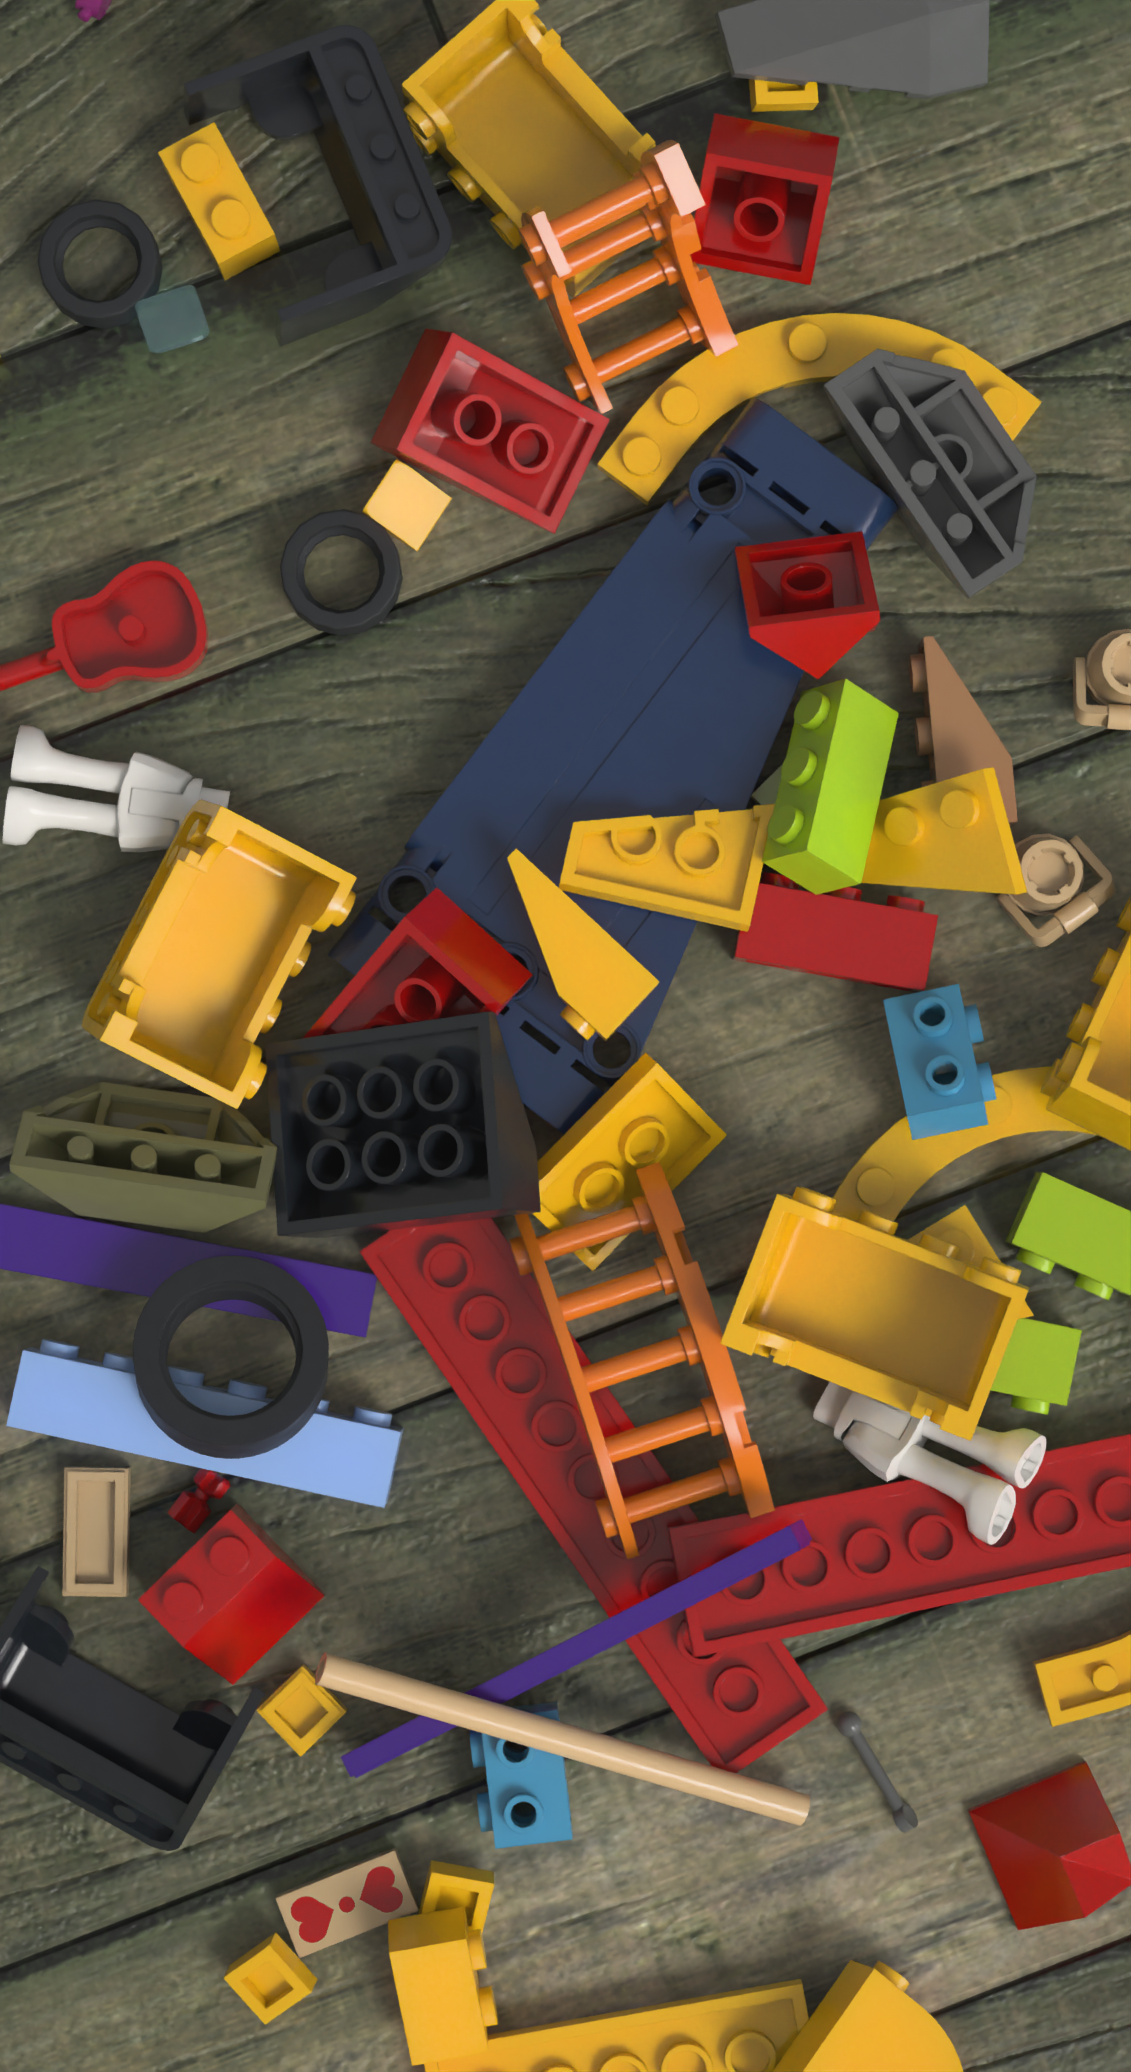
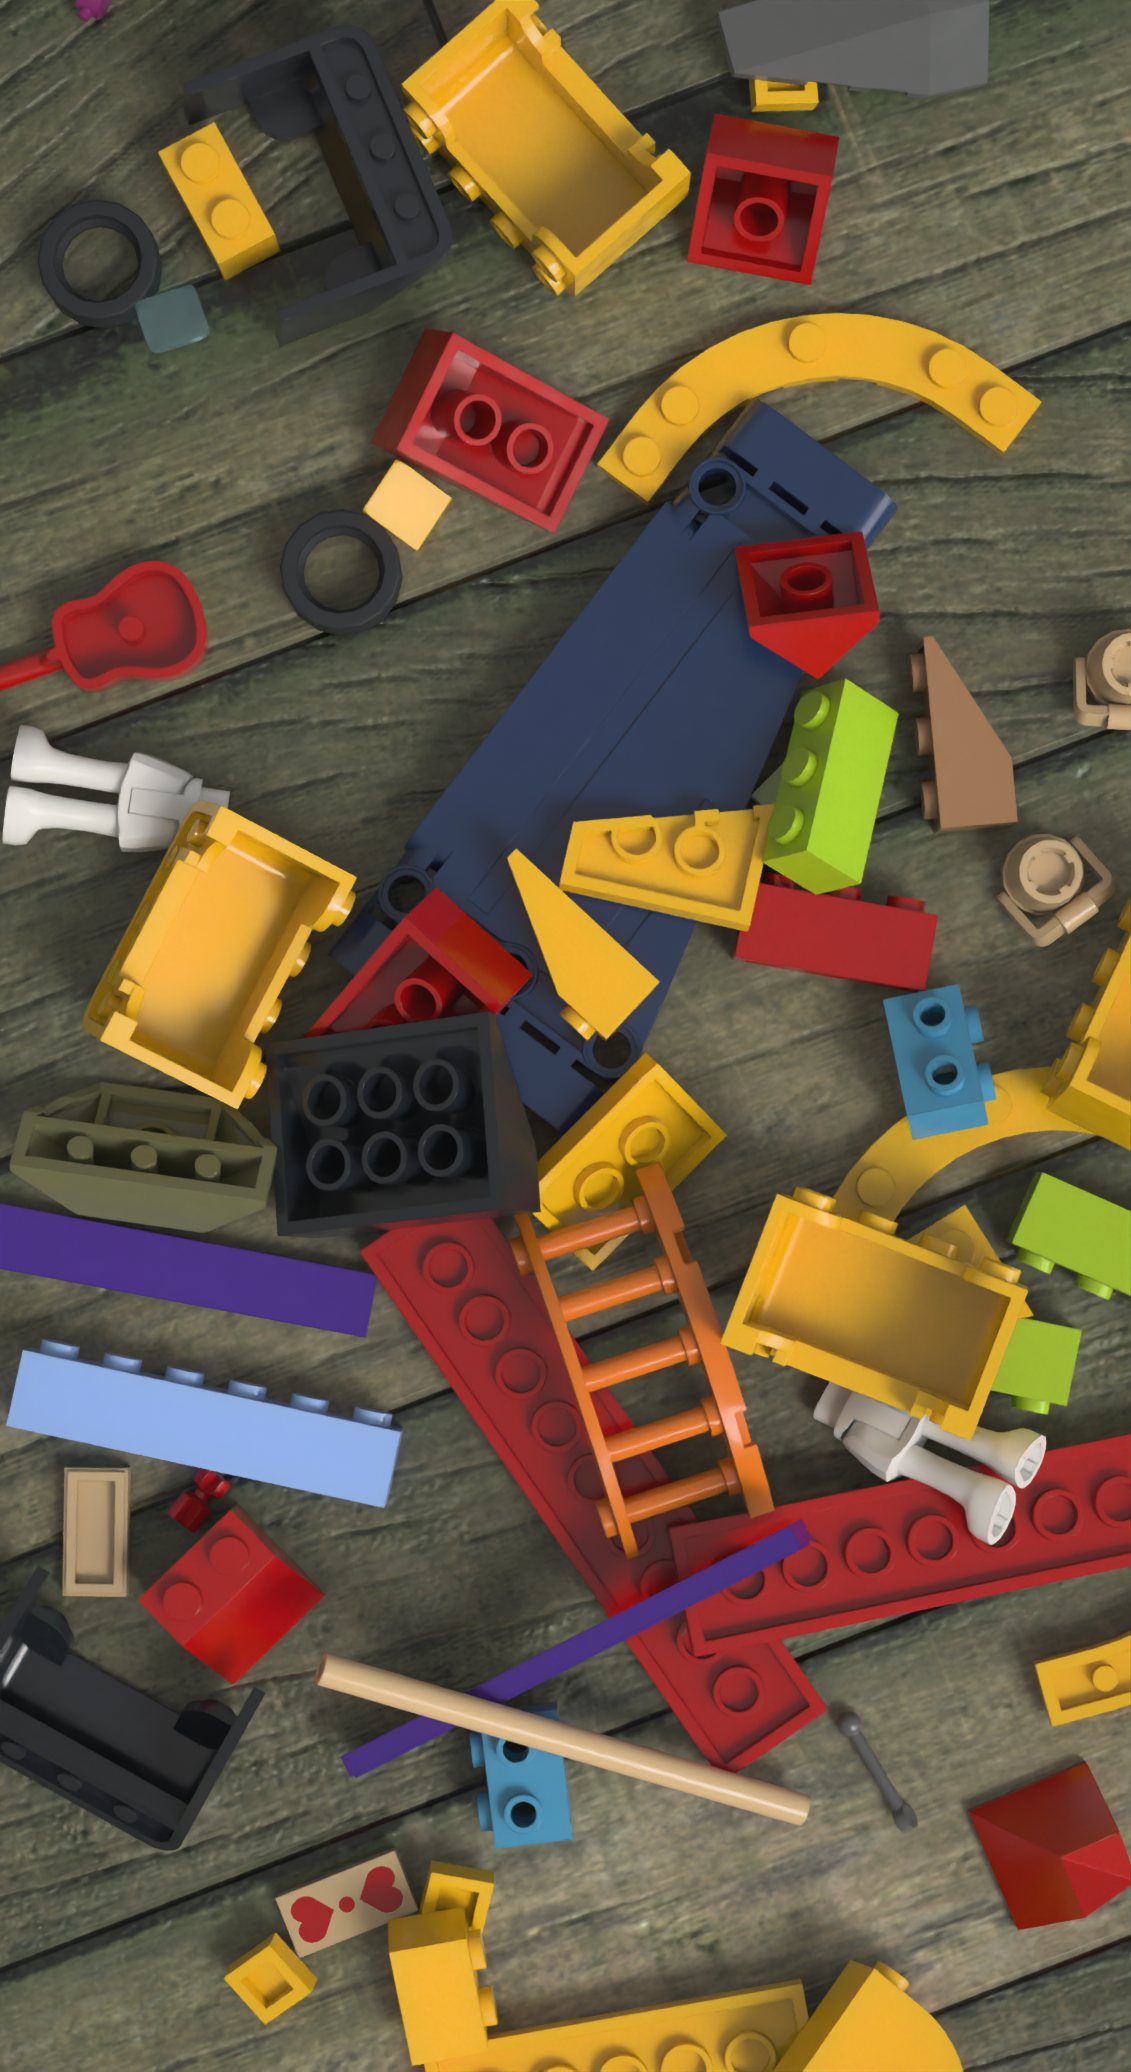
black tyre [133,1256,329,1459] -> none
yellow tile [256,1663,348,1757] -> none
orange fence [518,140,738,414] -> none
dark grey wedge [823,349,1037,599] -> none
yellow wing [861,767,1027,895] -> none

